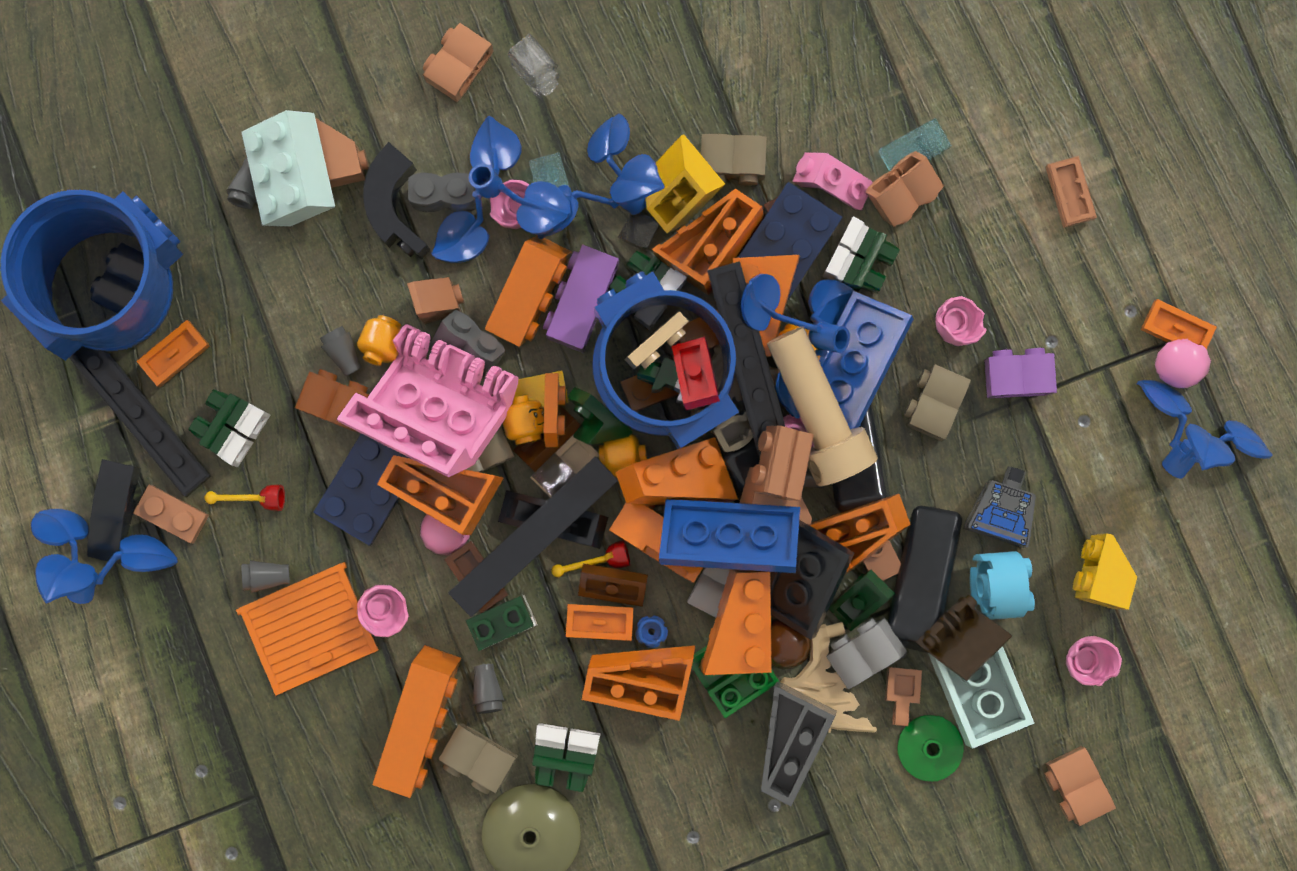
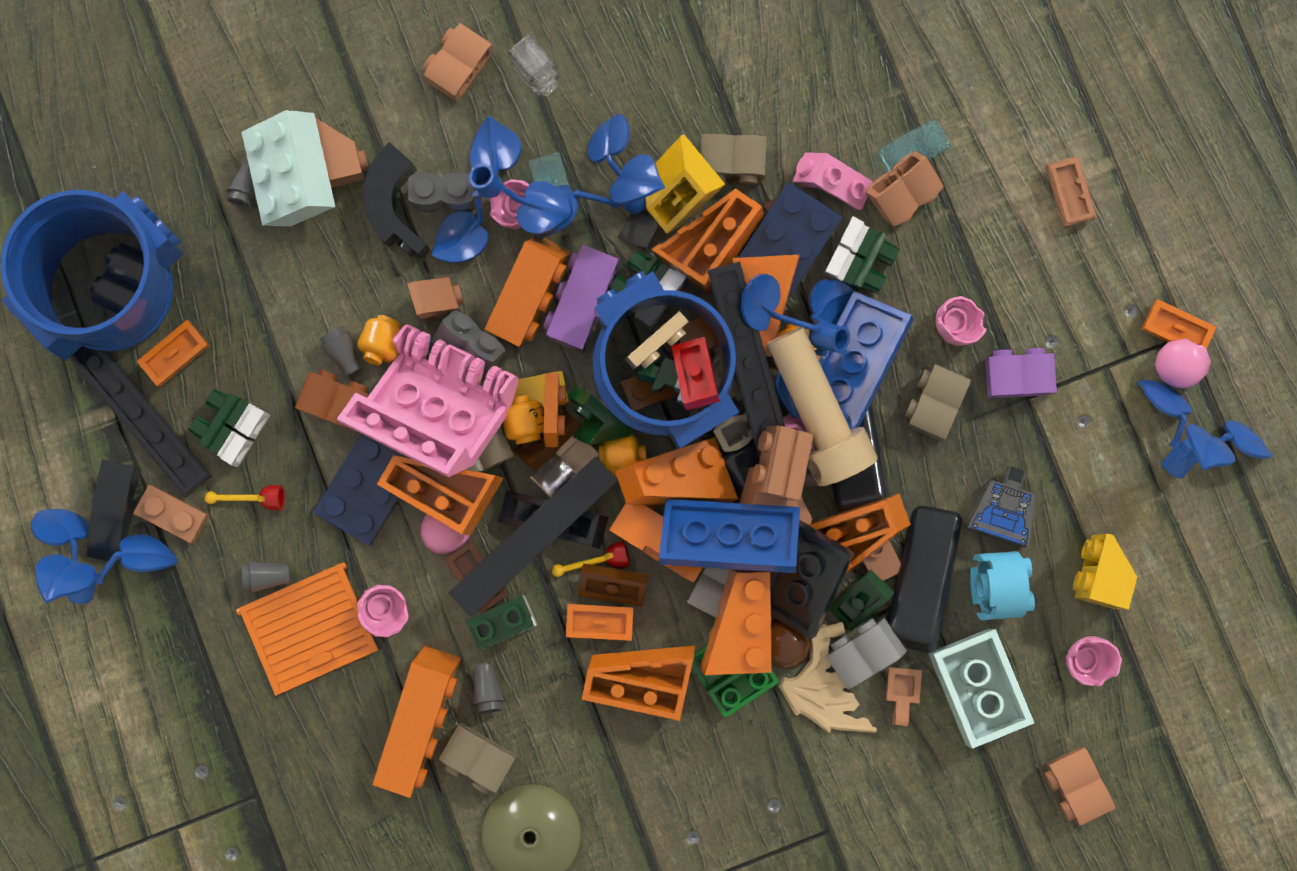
hips [532,723,601,792] -> none
blue plate [635,616,668,648] -> none
dark grey wedge [761,681,837,806] -> none
green dish [897,715,964,781] -> none
dark brown hinge [916,595,1012,682] -> none

